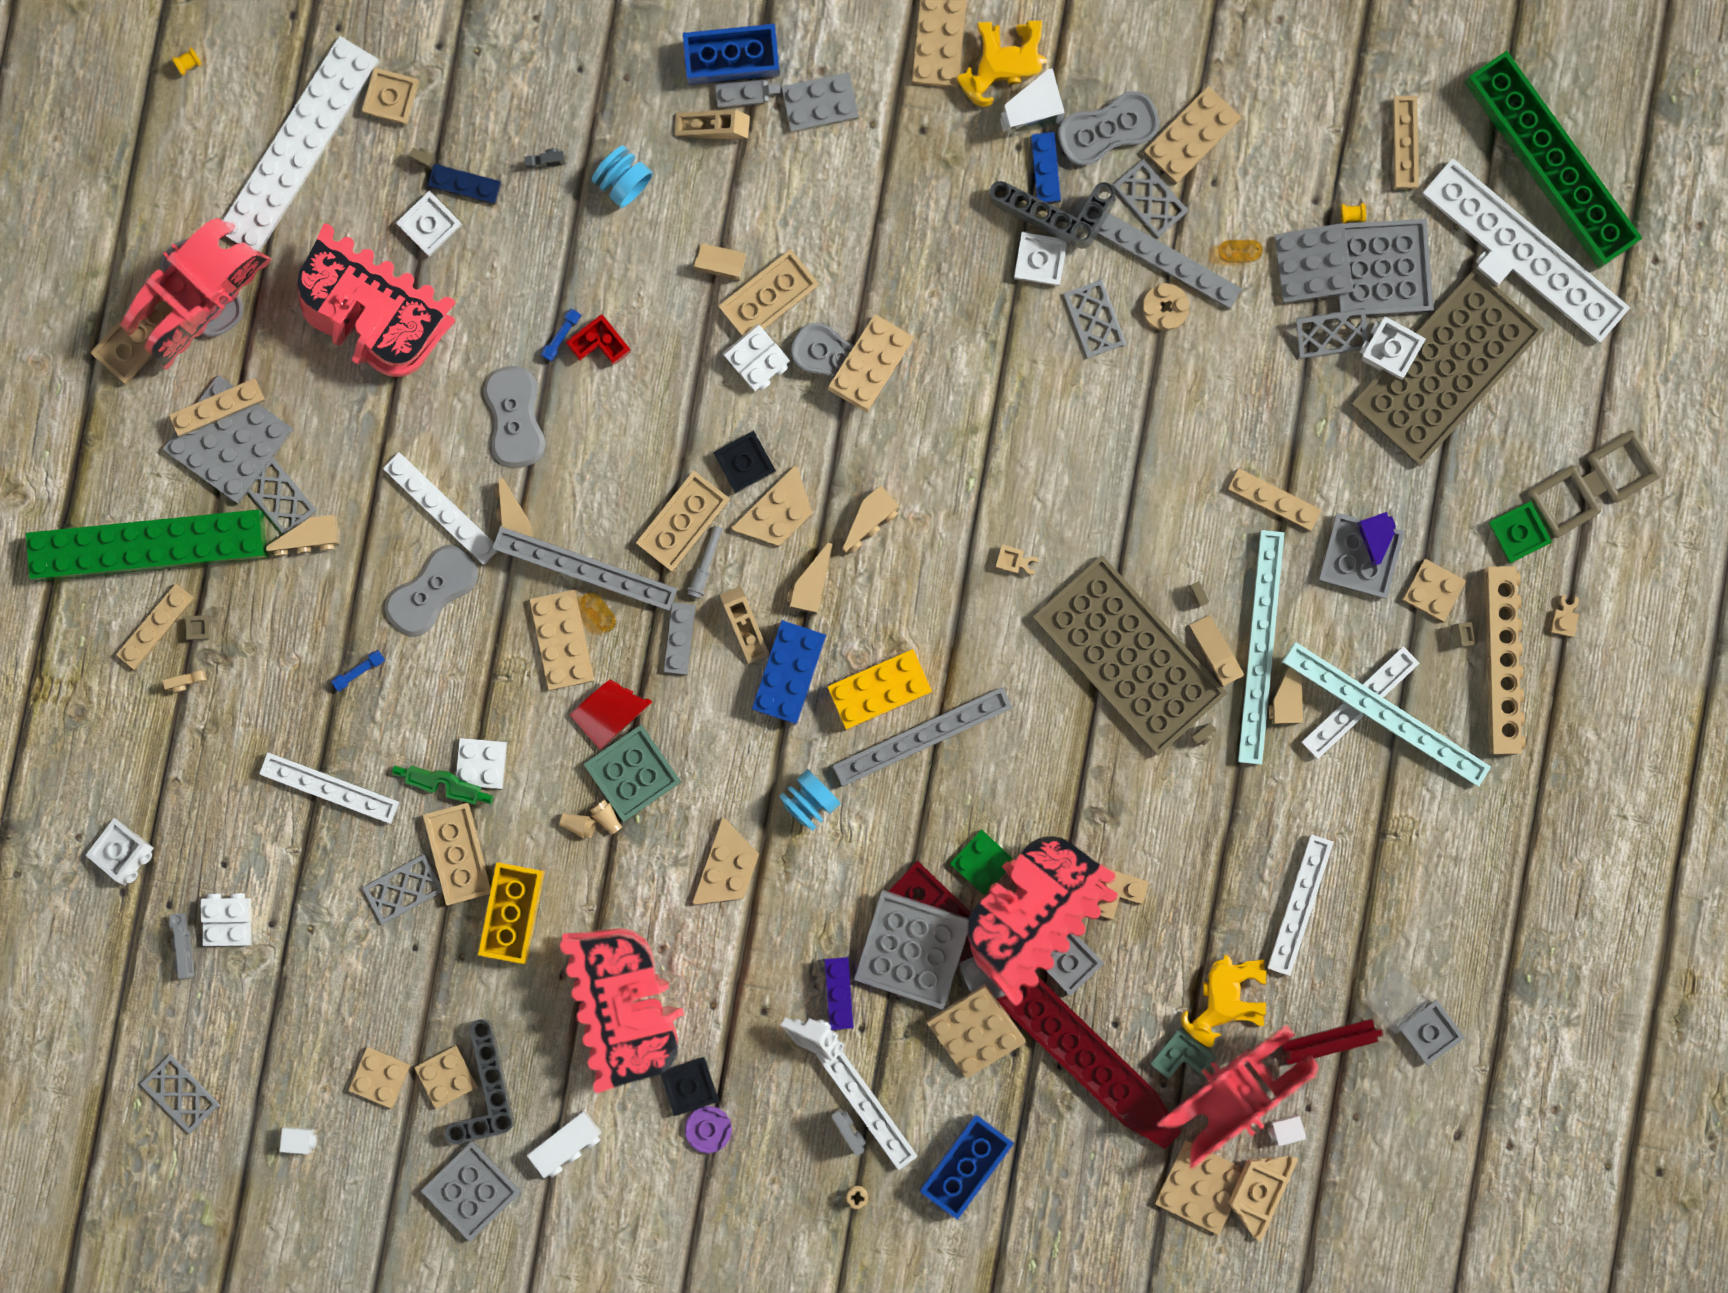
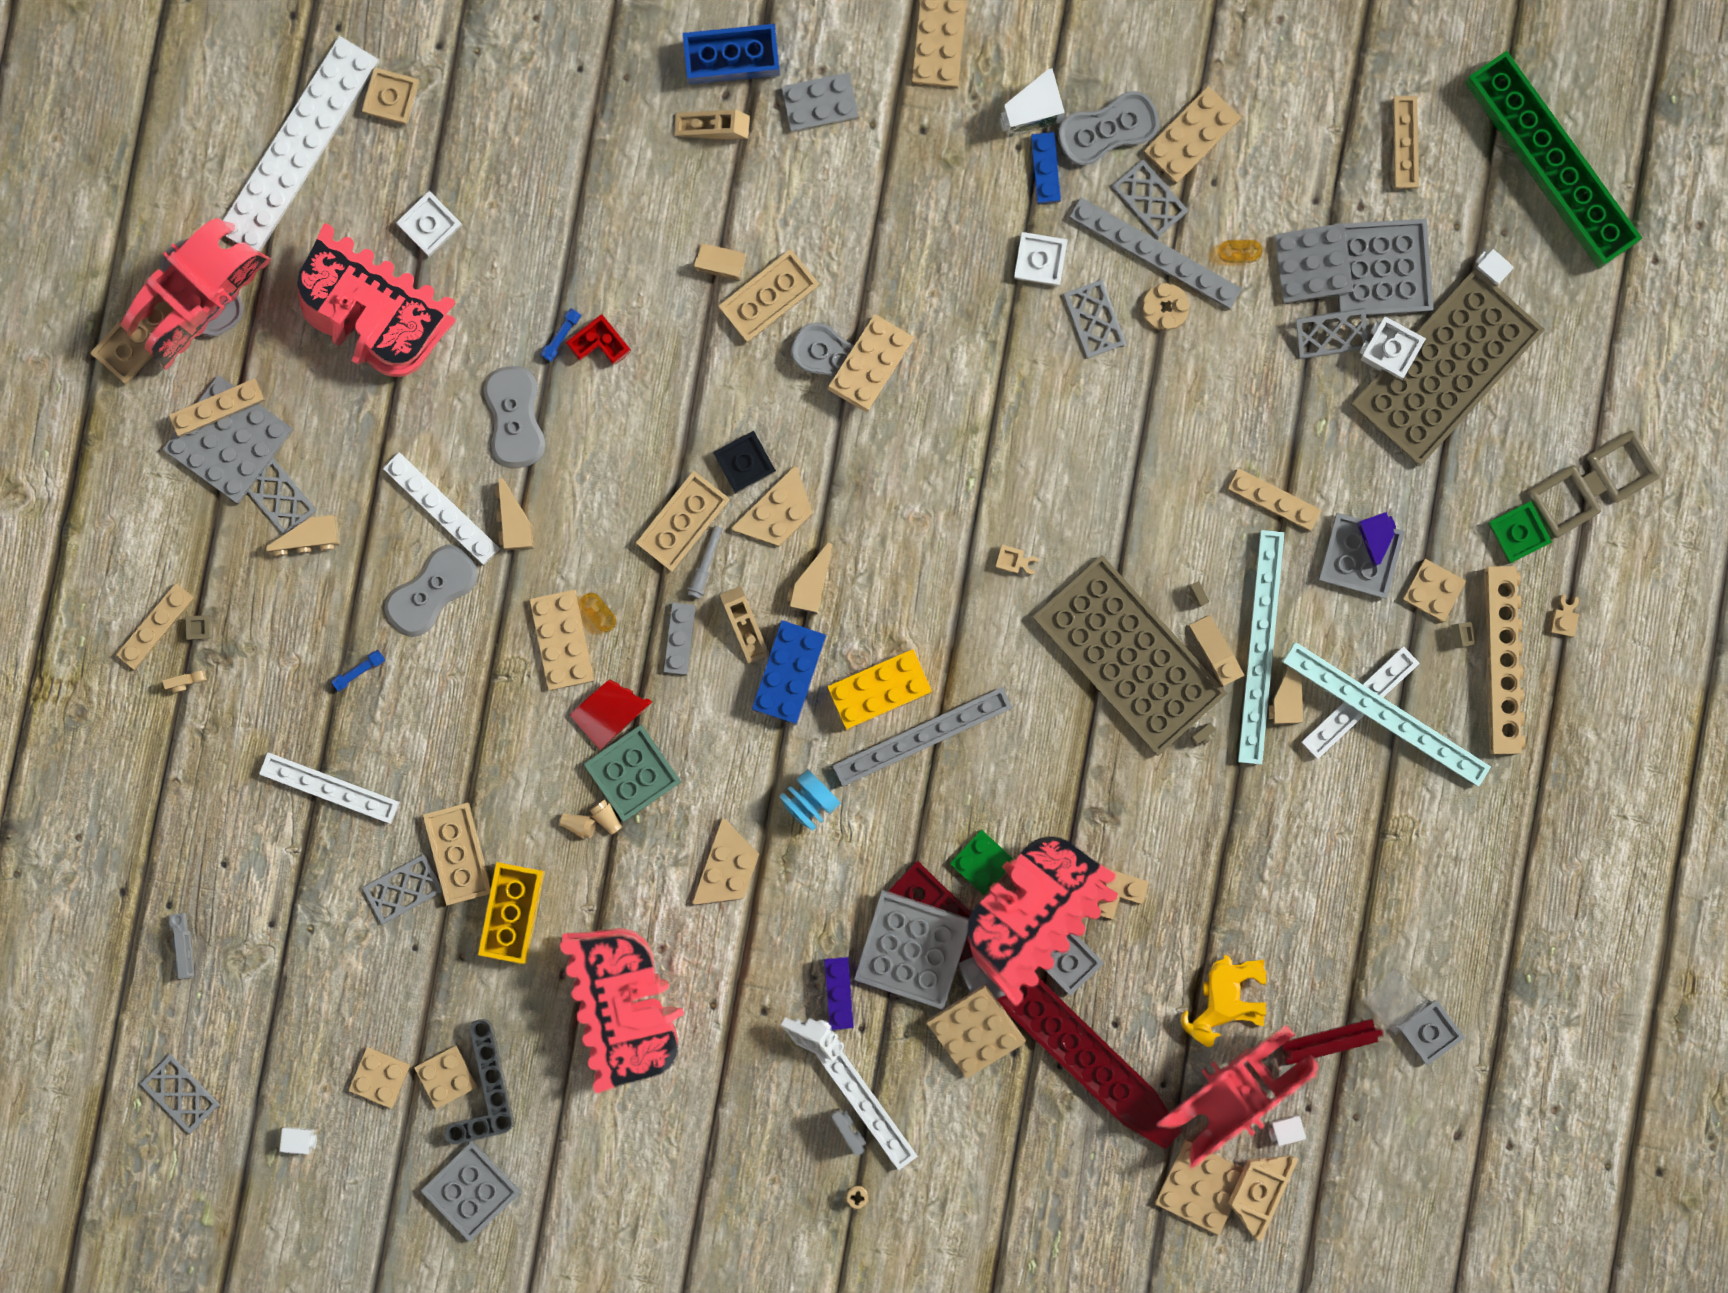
green brick [26,509,268,582] -> none
white plate [85,818,154,886] -> none
yellow bush [172,47,203,76] -> none
white plate [201,894,251,946] -> none
green piece [392,765,494,805] -> none
dark tan plate [409,148,436,170] -> none
dark blue plate [428,164,502,205] -> none
white plate [456,738,507,789] -> none
light grey plate [492,526,677,611] -> none
dark grey plate [524,148,566,169] -> none
white brick [527,1111,602,1178] -> none
medium azure wheel [591,145,653,208] -> none
black plate [660,1056,719,1117] -> none
medium lavender tile [685,1106,732,1153] -> none
light grey hinge [715,80,781,109] -> none
white plate [722,323,790,391] -> none
tan slope [843,485,899,554] -> none
blue brick [919,1113,1014,1220] -> none
yellow animal [957,21,1047,107] -> none
dark grey beam [990,181,1116,249] -> none
sand green plate [1150,1027,1217,1079] -> none
white plate [1267,834,1334,976] -> none
yellow bush [1340,203,1366,223] -> none
white plate [1422,158,1630,344] -> none

